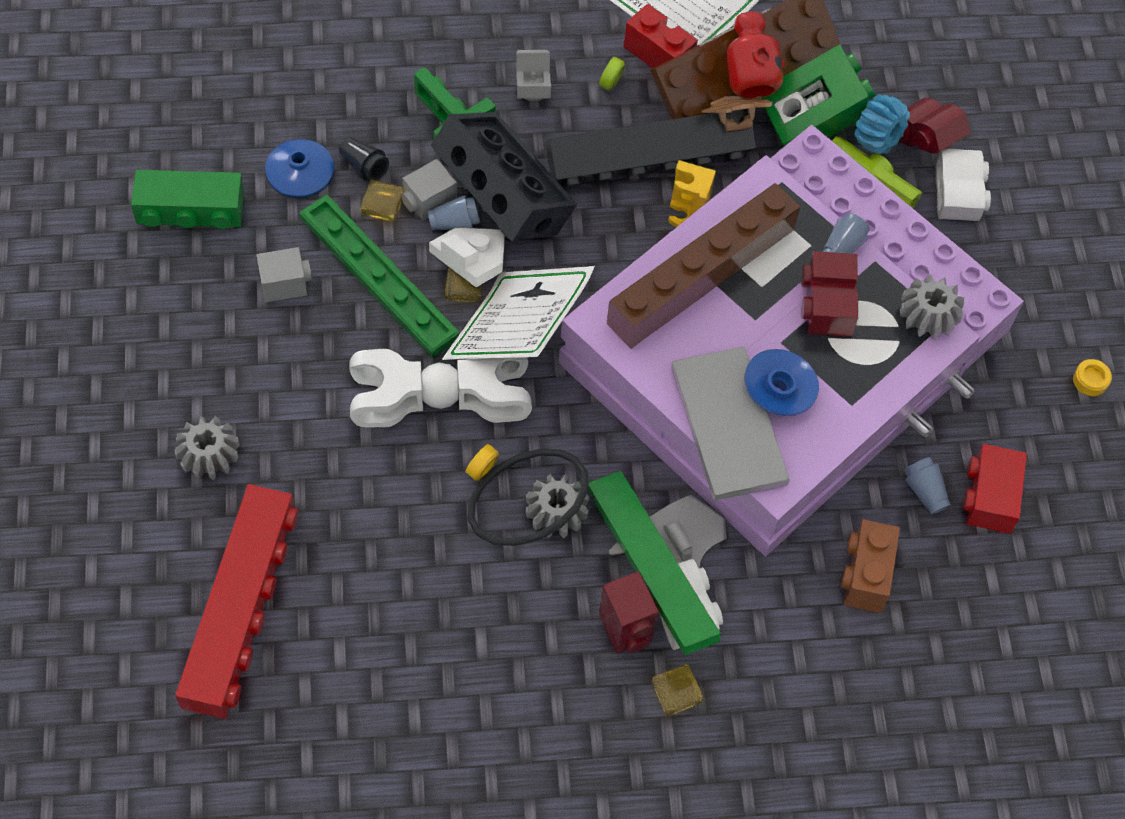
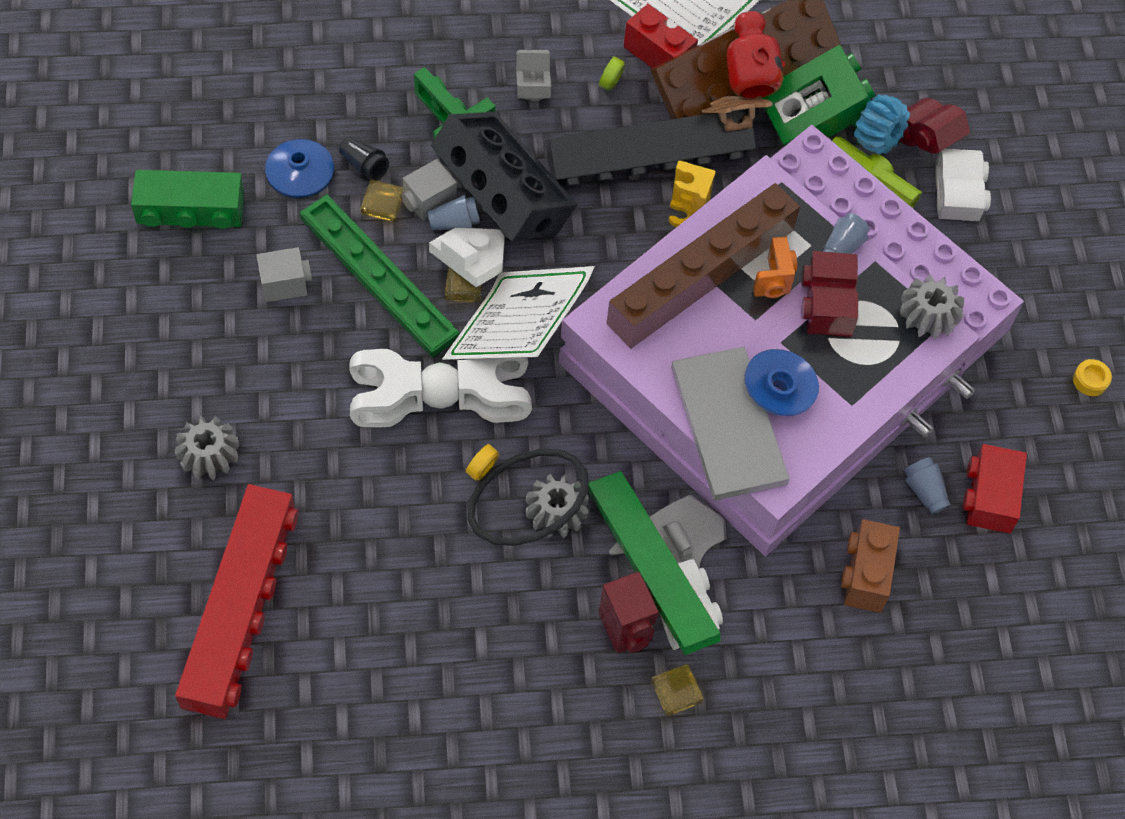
none -> orange bracket [753,236,797,298]

